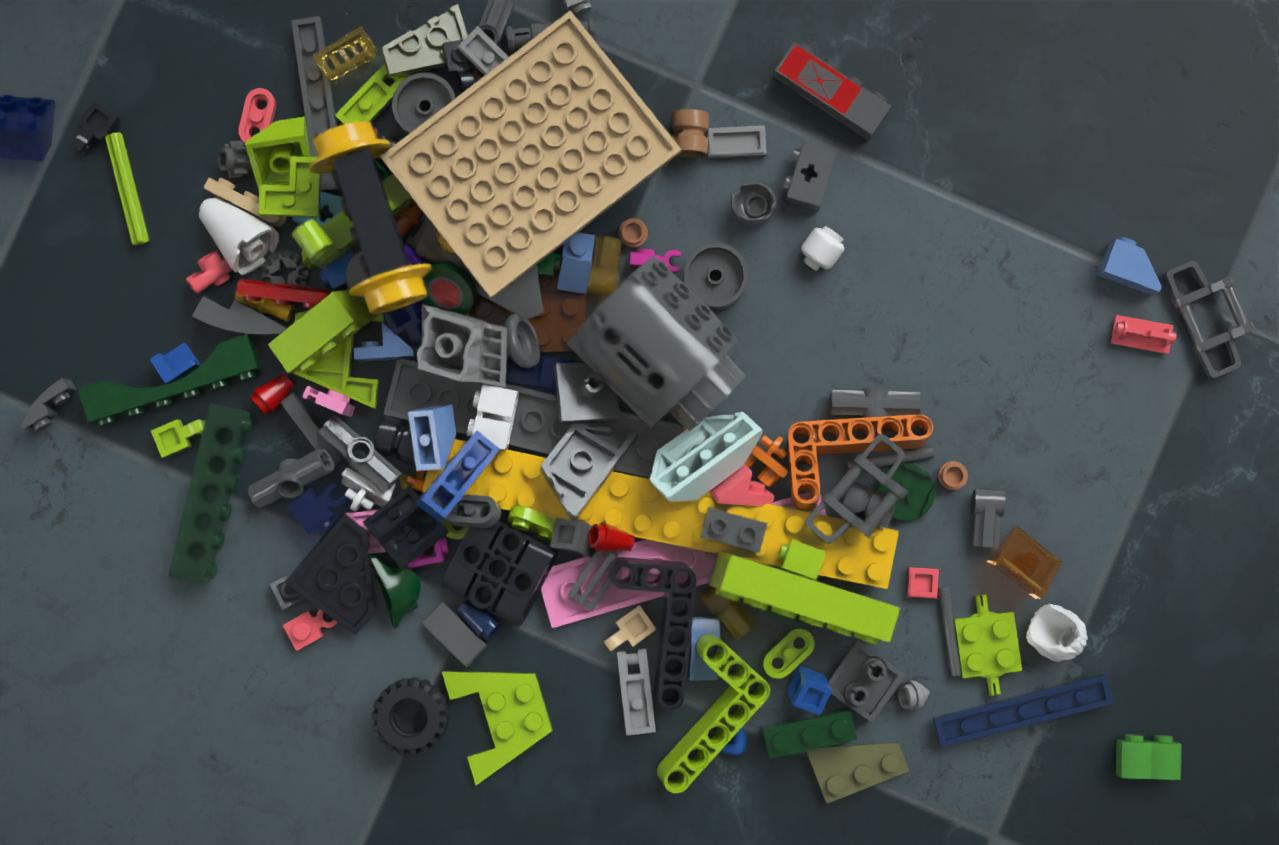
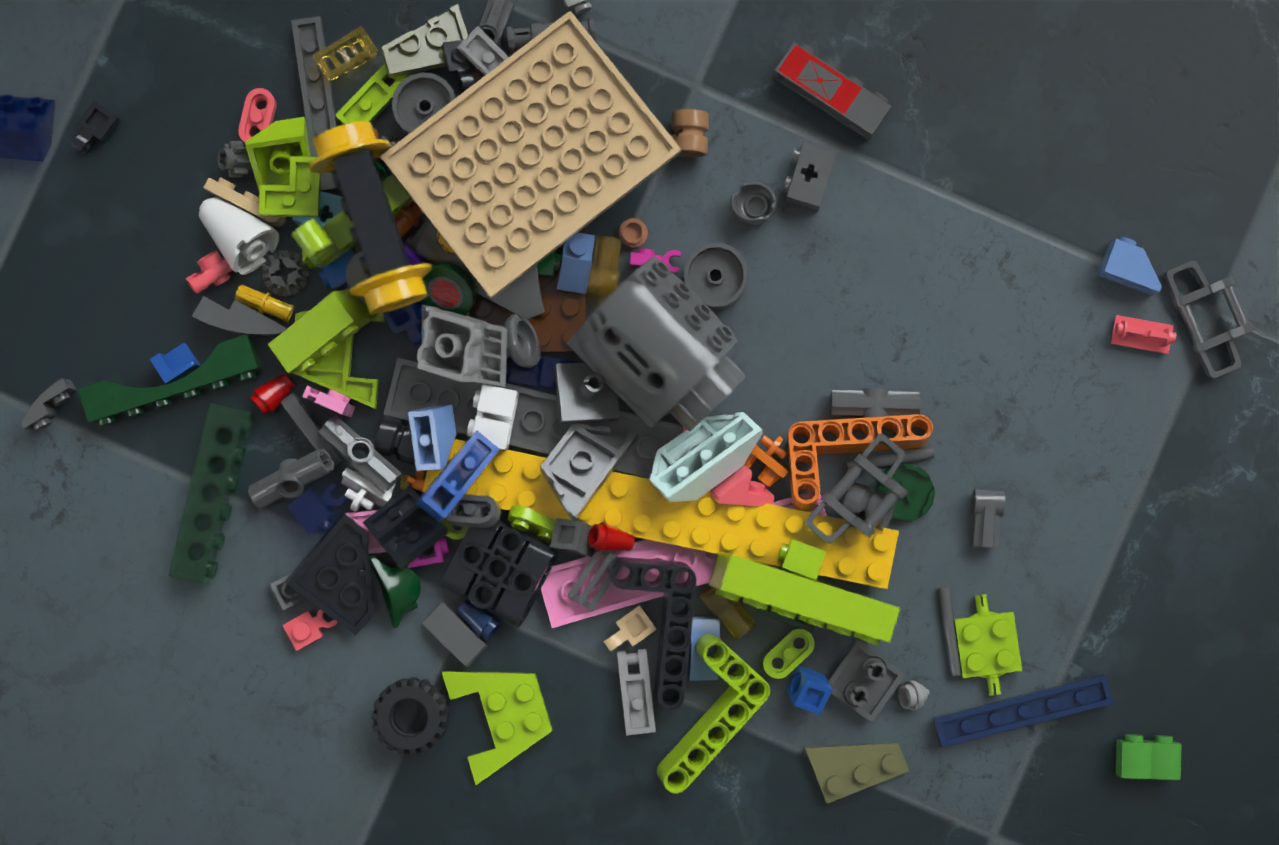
lime axle [105,133,149,246] -> none
lime plate [151,419,209,458] -> none
red plate [236,278,329,308] -> none
medium blue slope [354,323,417,362] -> none
dark grey brick [700,508,767,553] -> none
light grey tile [707,125,767,159] -> none
blue animal [719,726,747,756] -> none
dark green arch [761,707,857,759] -> none
white head [801,226,845,271] -> none
coral tile [906,567,939,599] -> none
nougat plate [938,461,968,491] -> none
clear orange slope [987,525,1062,599] -> none
white hair [1026,604,1088,662] -> none

